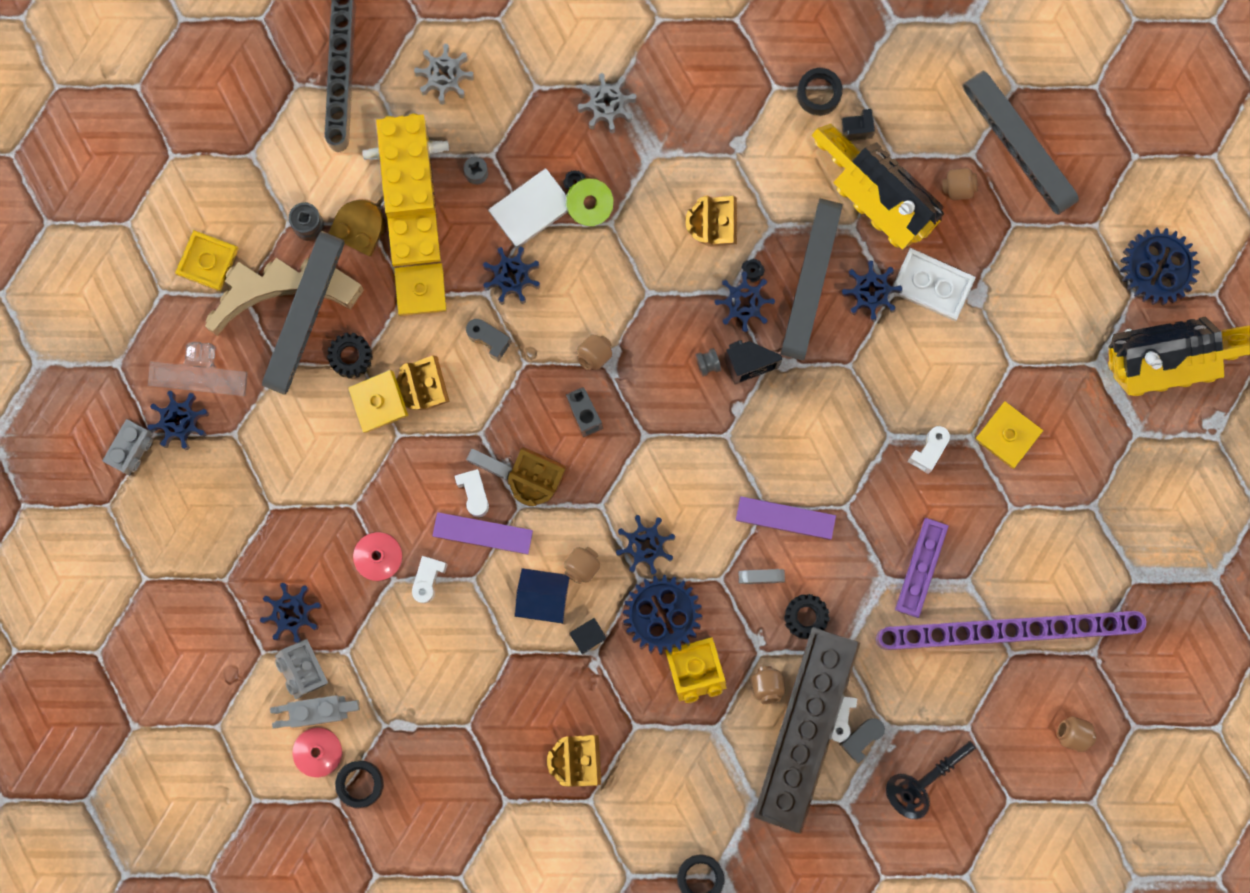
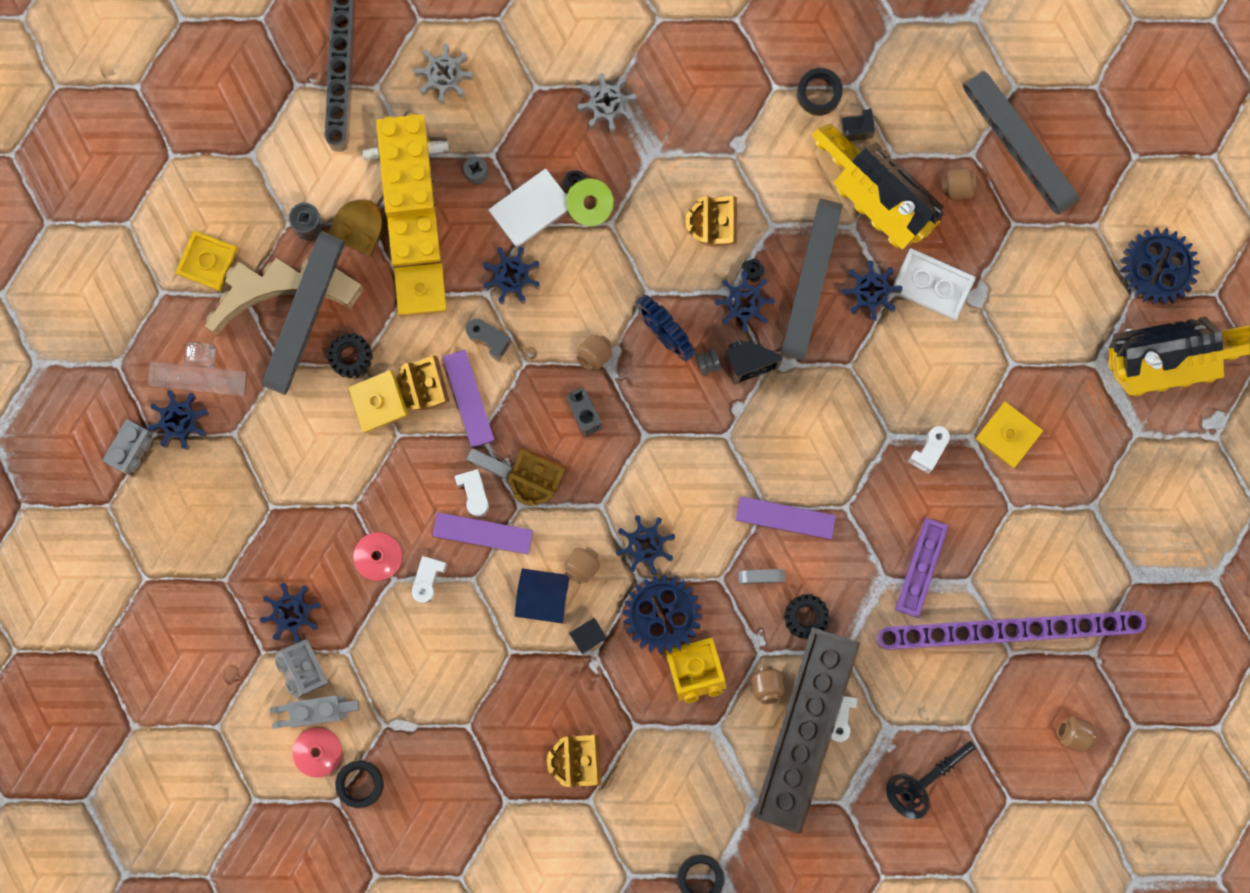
dark grey leg [840,718,885,763] -> none
none -> medium lavender tile [443,350,495,448]
none -> dark blue gear [635,294,696,362]

